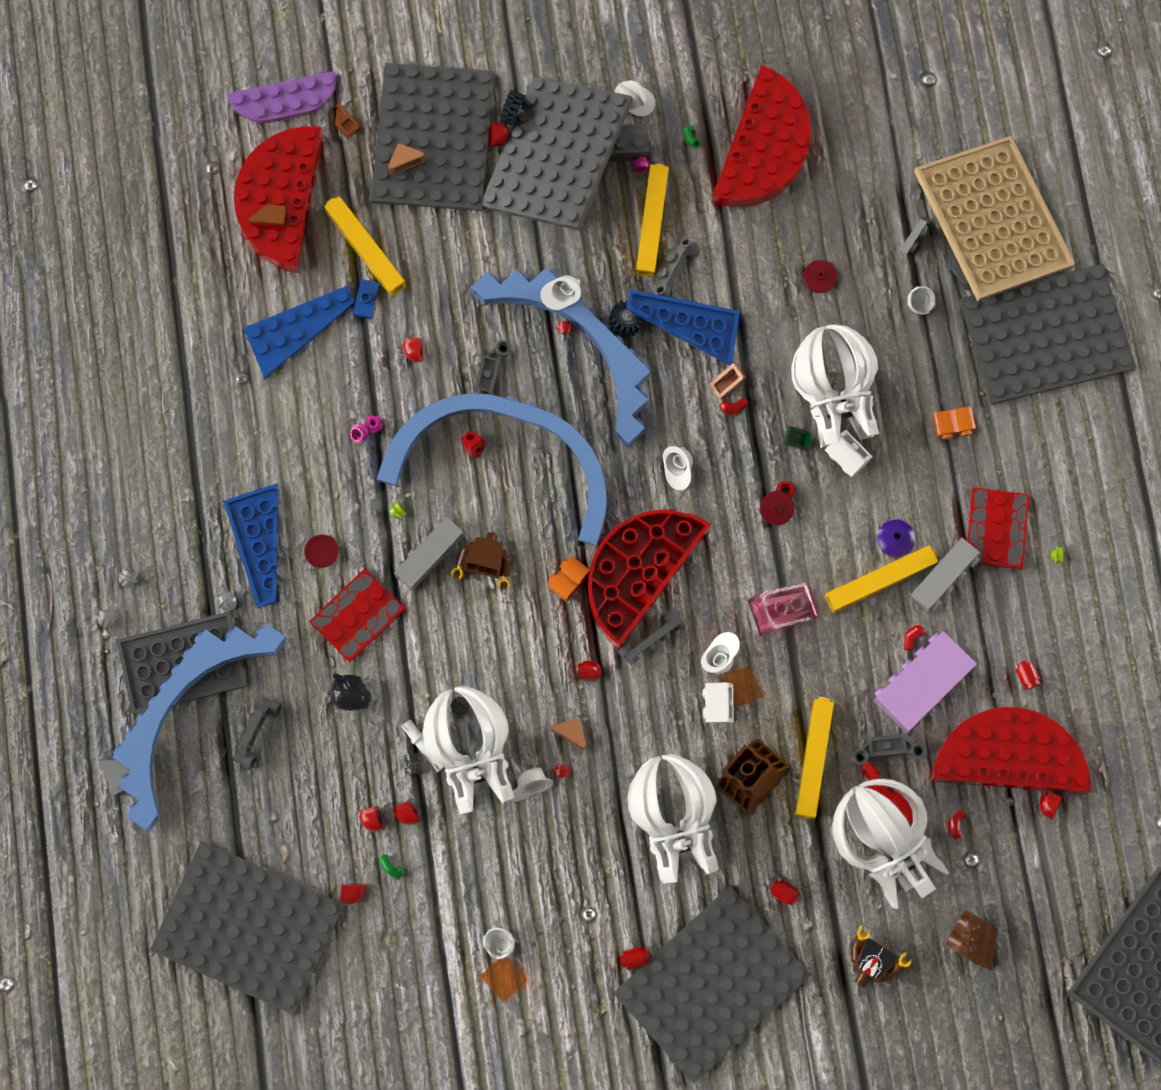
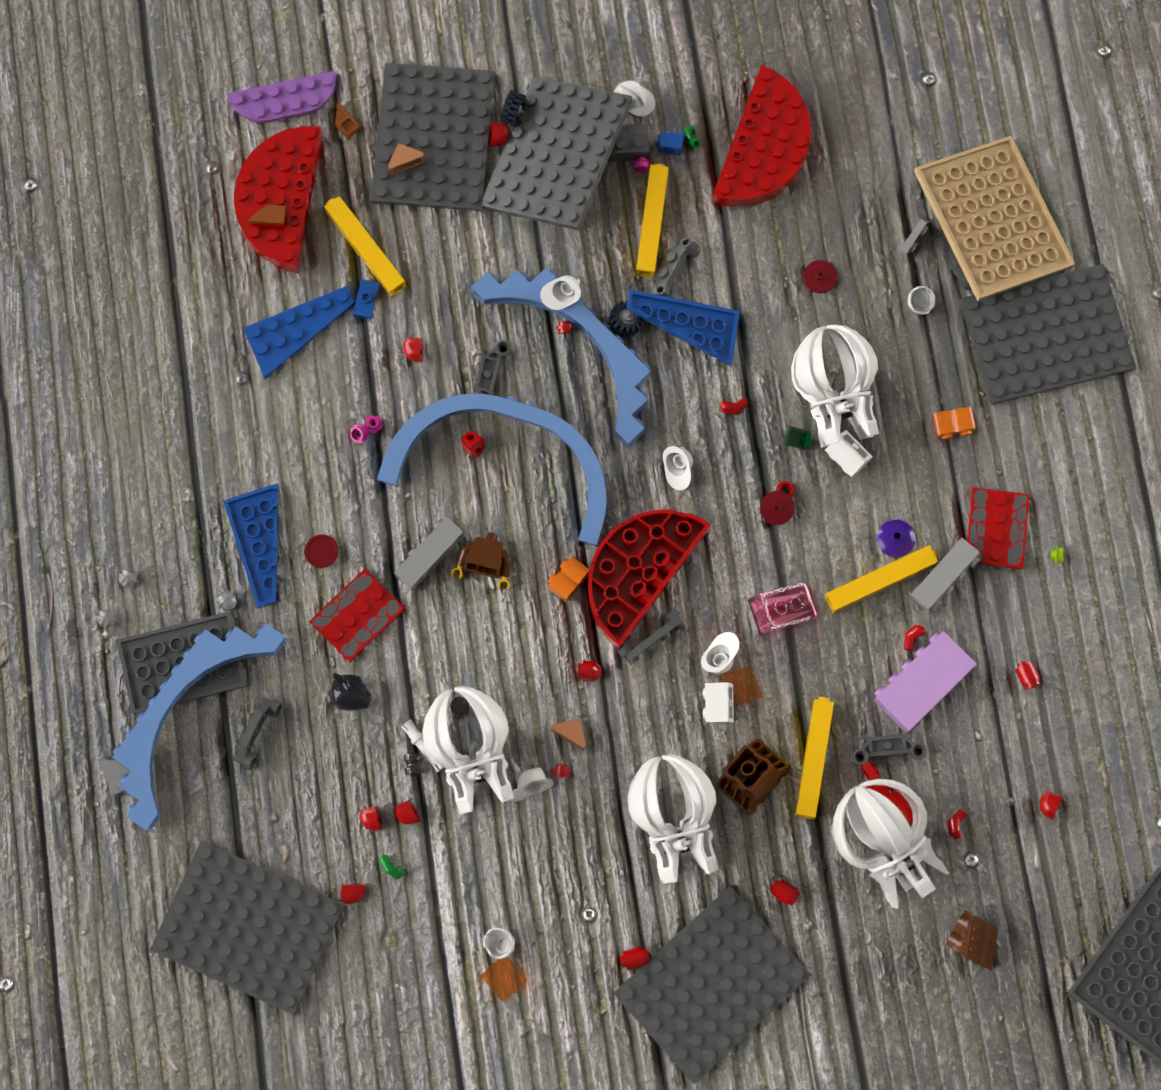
lime plate [390,502,407,519] -> none
nougat slope [710,362,746,399] -> none
torso [851,925,913,988] -> none
red brick [930,707,1091,794] -> none
none -> blue brick [656,131,684,156]

